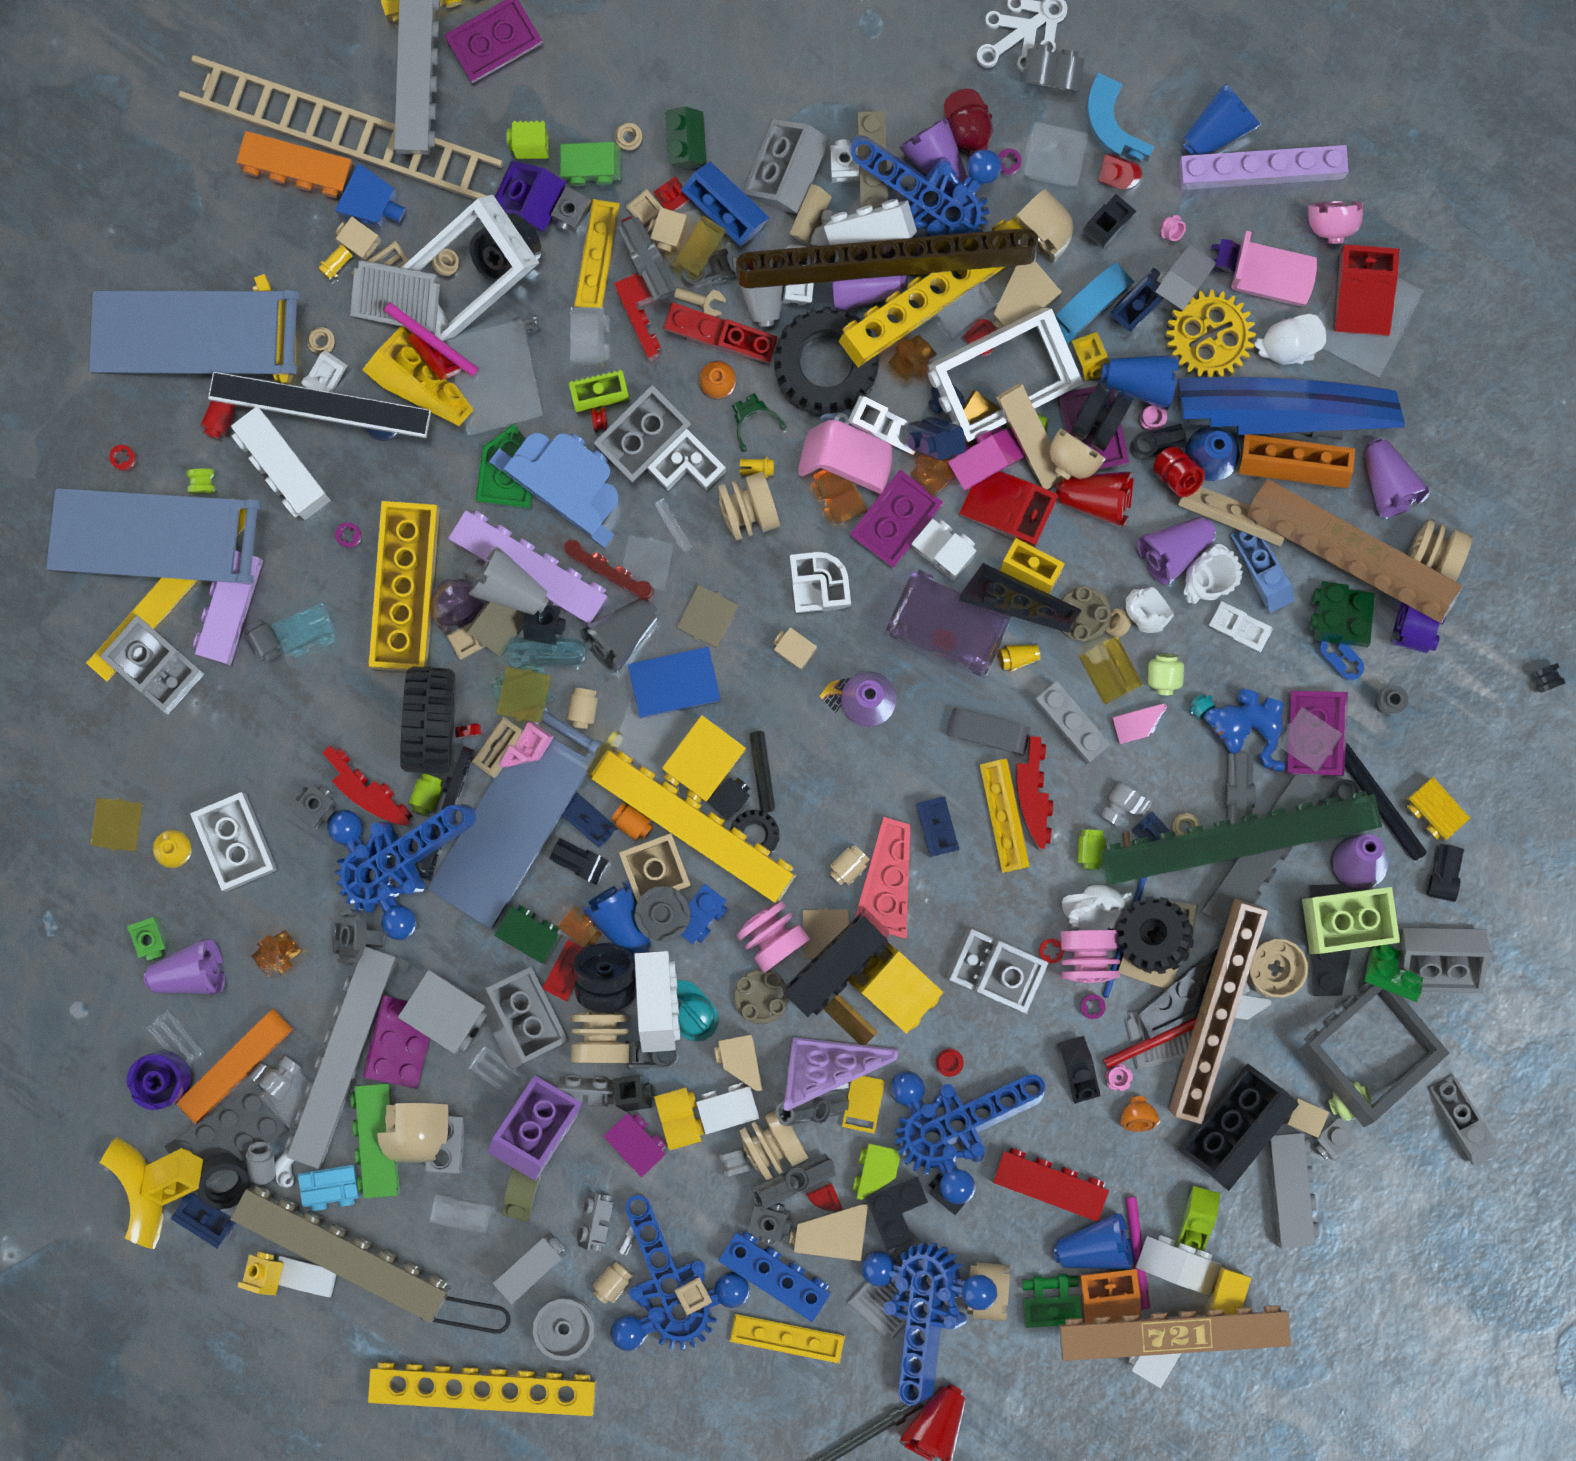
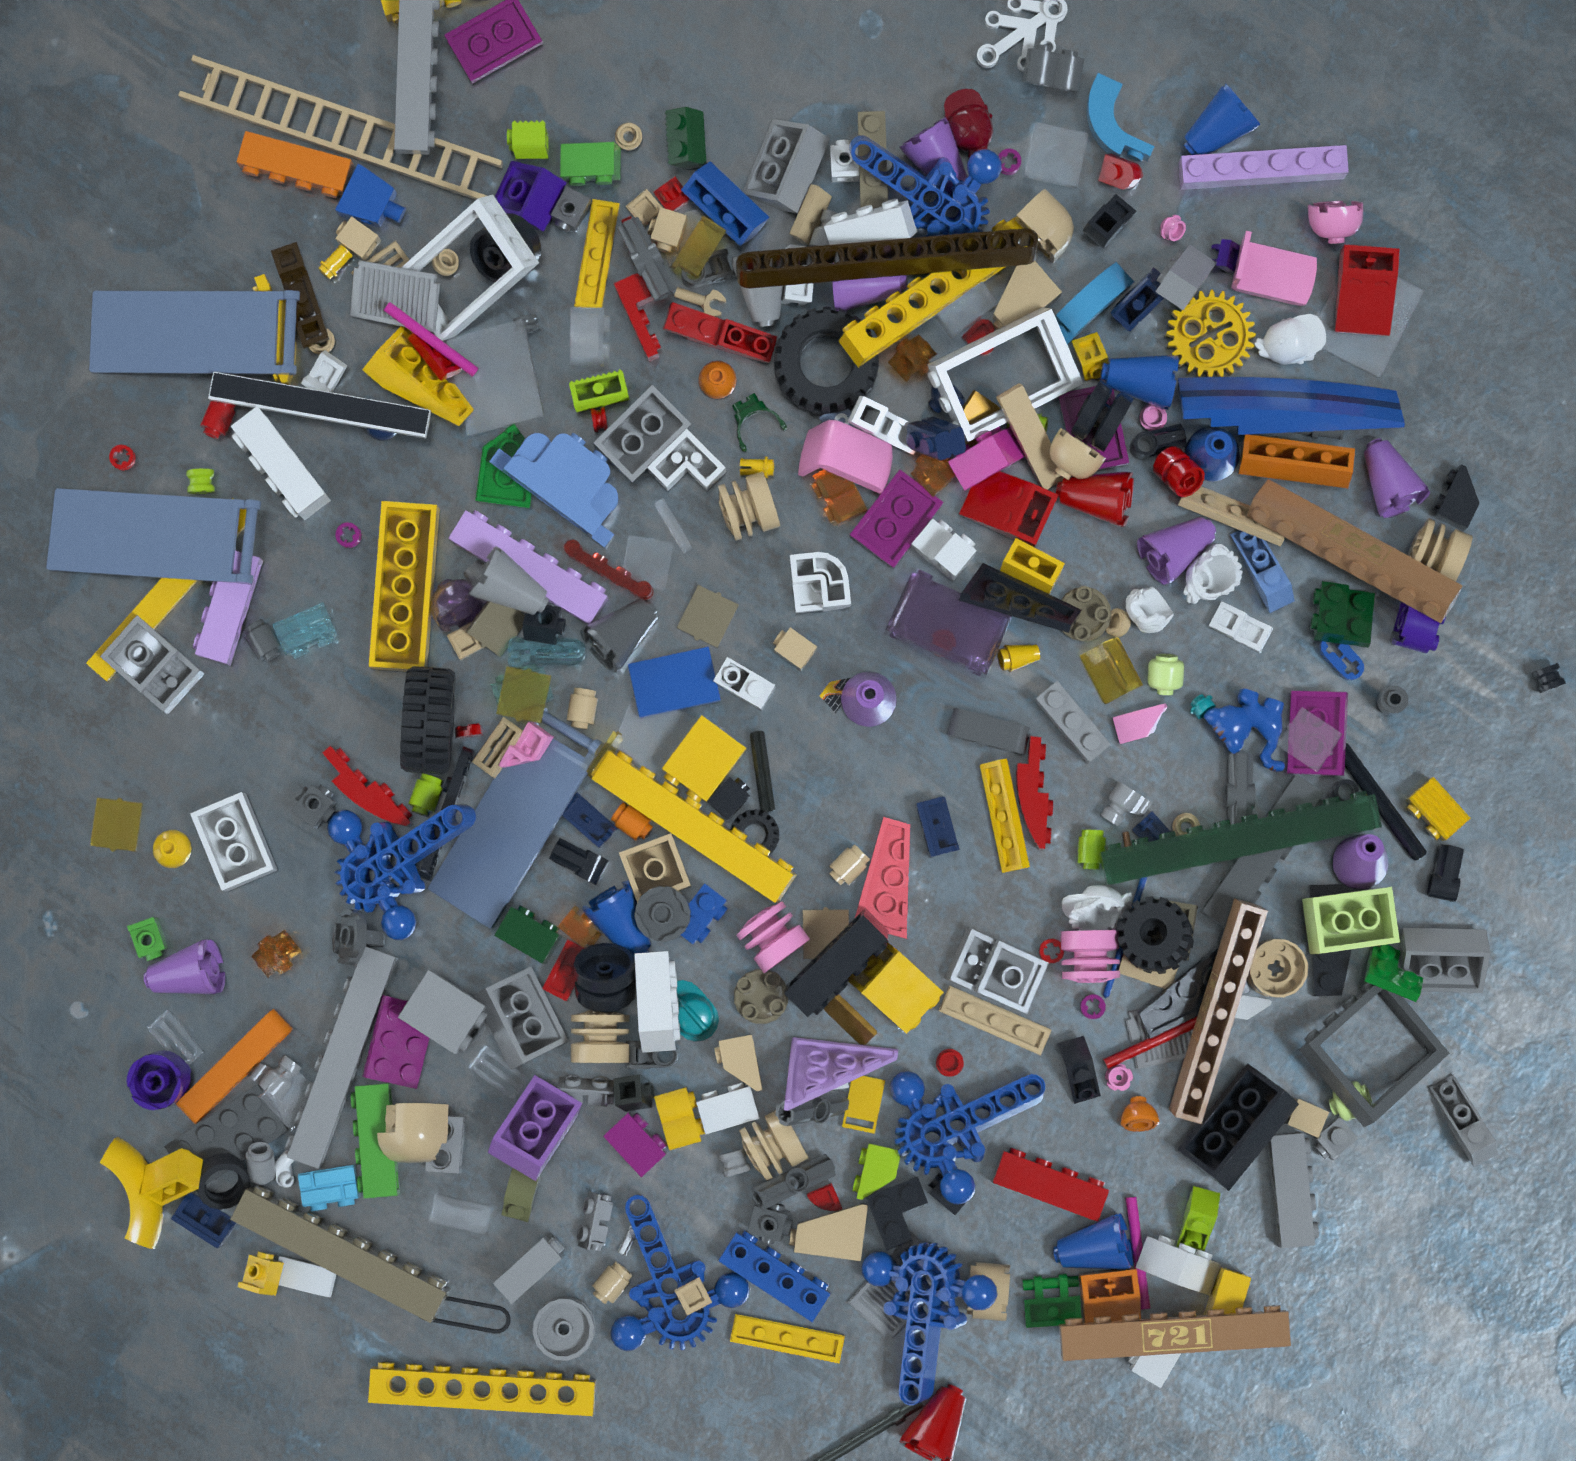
none -> dark brown slope [271,242,330,349]
none -> white slope [713,657,775,711]
none -> tan tile [938,985,1052,1055]
none -> black slope [1433,464,1480,531]

